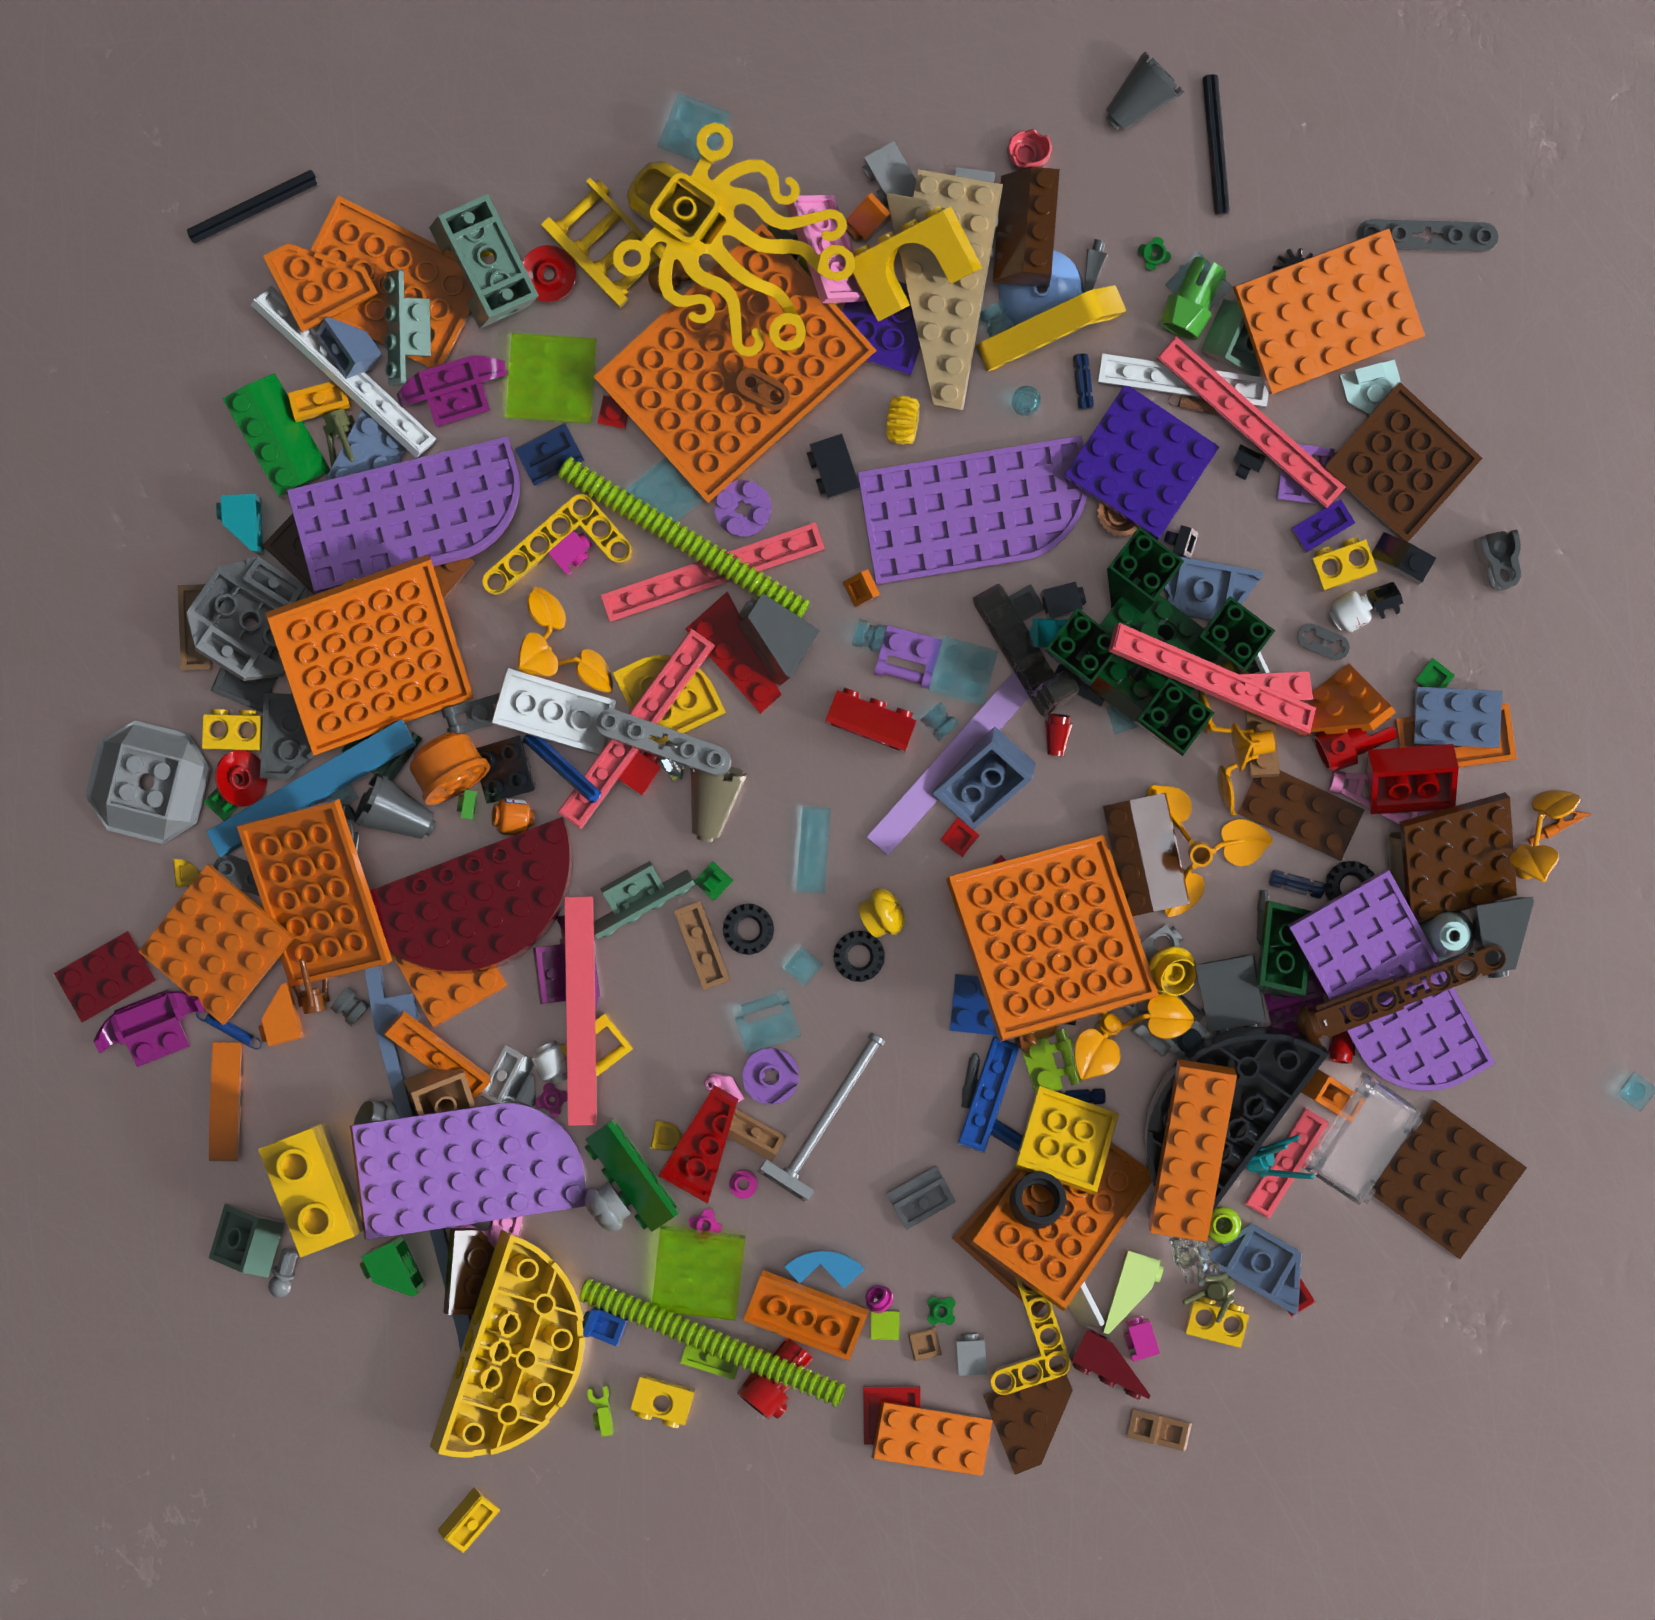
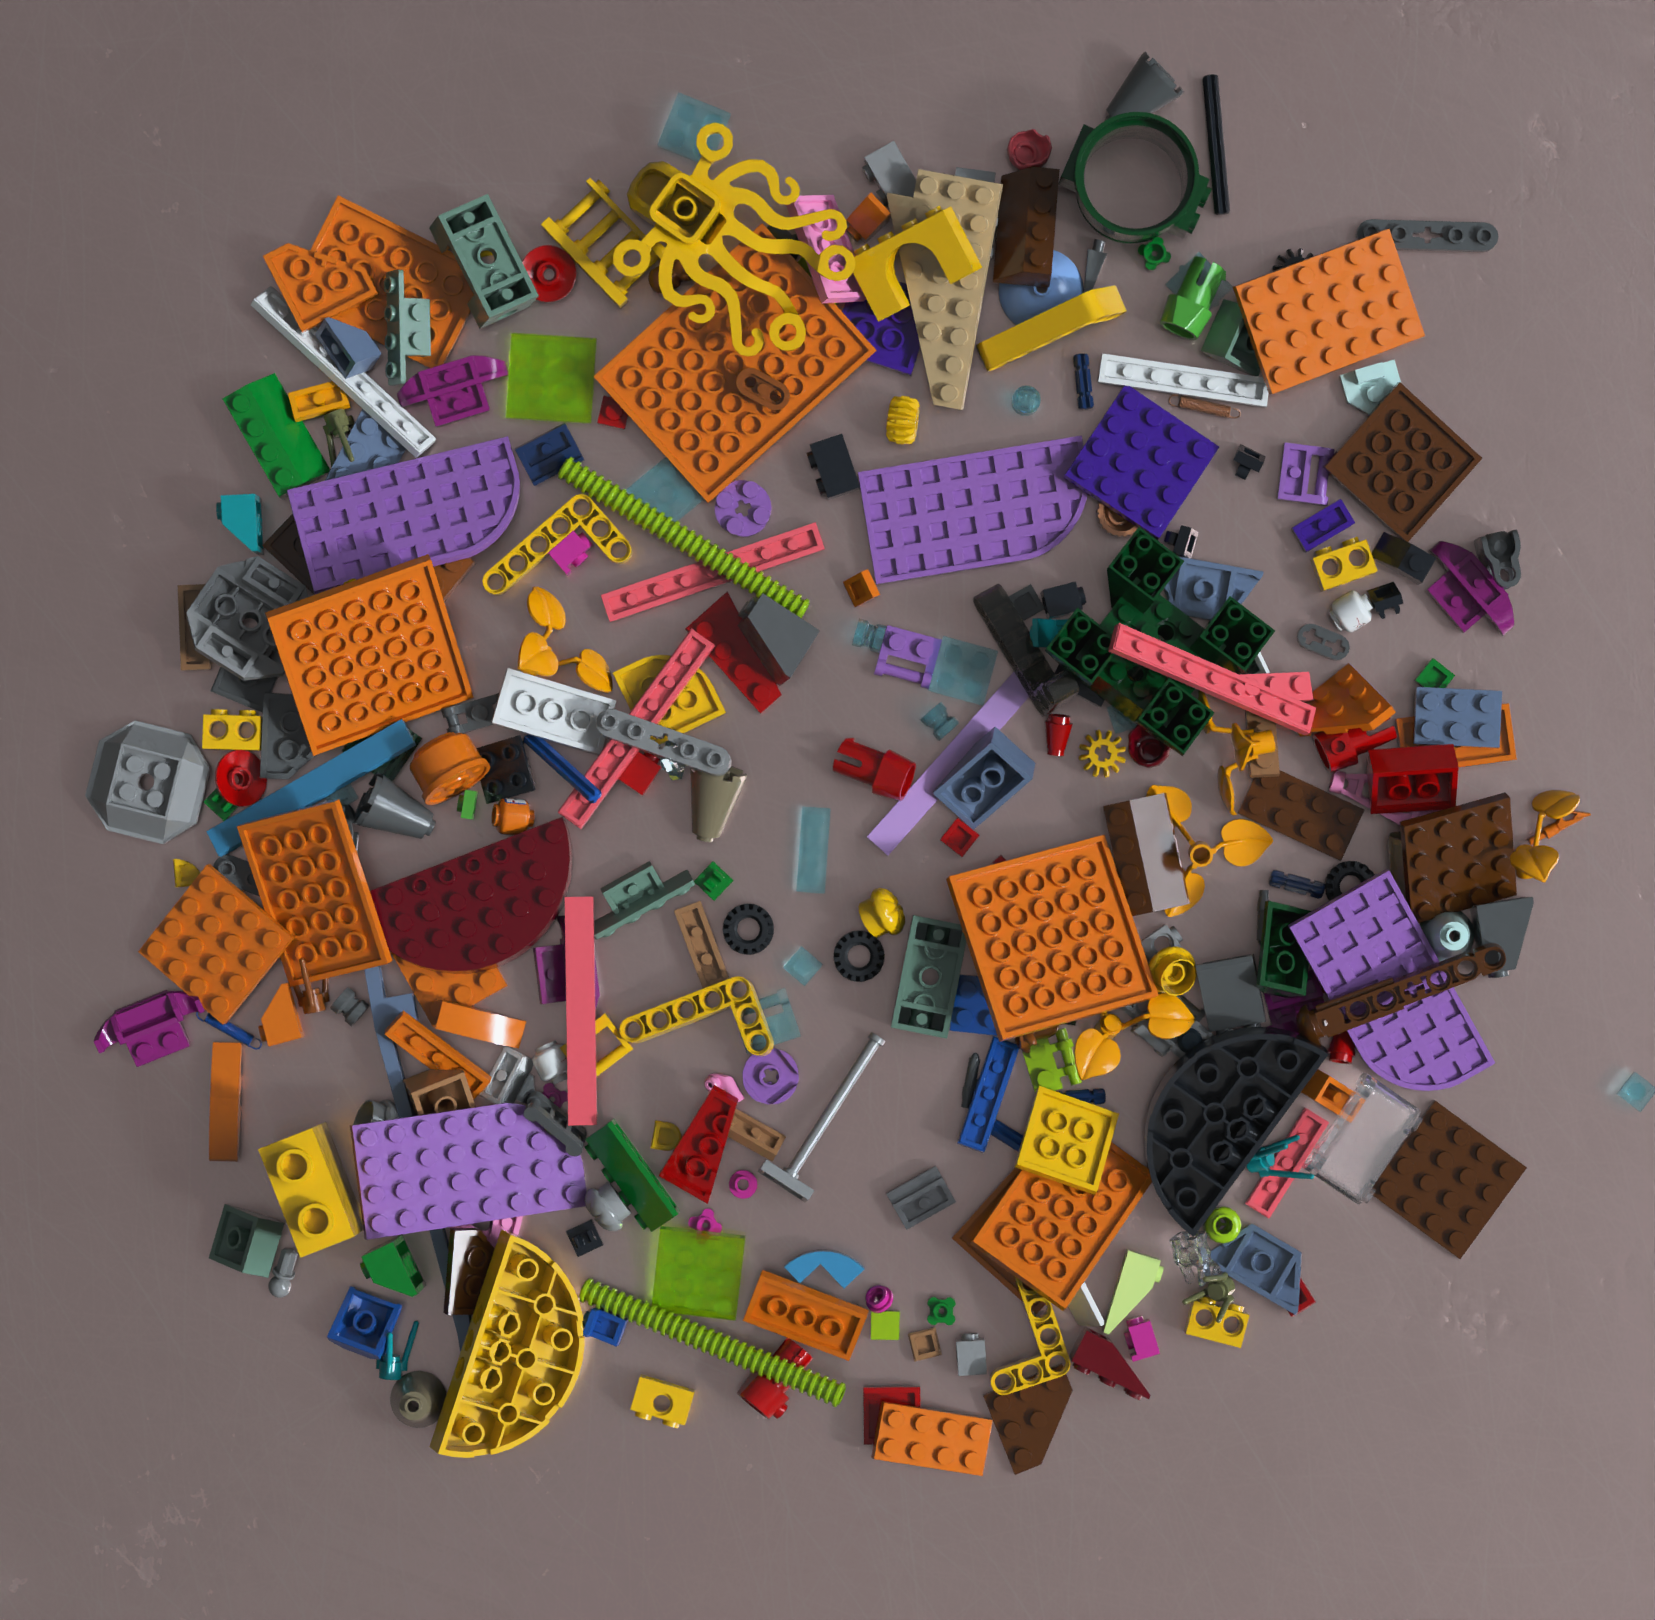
dark red plate [54,931,157,1023] -> none
black axle [187,170,318,243] -> none
yellow slope [438,1488,500,1553] -> none
lime plate [587,1385,614,1437] -> none
lime plate [680,1345,739,1380] -> none
red slope [825,687,917,753] -> none
clear light blue wheel [980,300,1016,338] -> none
black tyre [1009,1172,1067,1229] -> none
medium nougat slope [1127,1409,1192,1451] -> none
orange brick [1148,1059,1237,1242] -> none
coral tile [1157,336,1346,509] -> none
none -> blue slope [327,1286,402,1360]
none -> teal plant [376,1321,419,1380]
none -> dark tan cone [390,1371,447,1428]
none -> orange slope [435,1000,526,1049]
none -> dark grey plate [524,1091,587,1157]
none -> black tile [566,1219,604,1257]
none -> yellow beam [619,976,774,1057]
none -> red piece [833,738,916,801]
none -> sand green plate [891,915,966,1039]
none -> dark green cylinder [1059,112,1212,244]
none -> yellow gear [1078,730,1126,778]
none -> dark red hair [1128,725,1171,768]
none -> magenta plate [1426,541,1514,636]

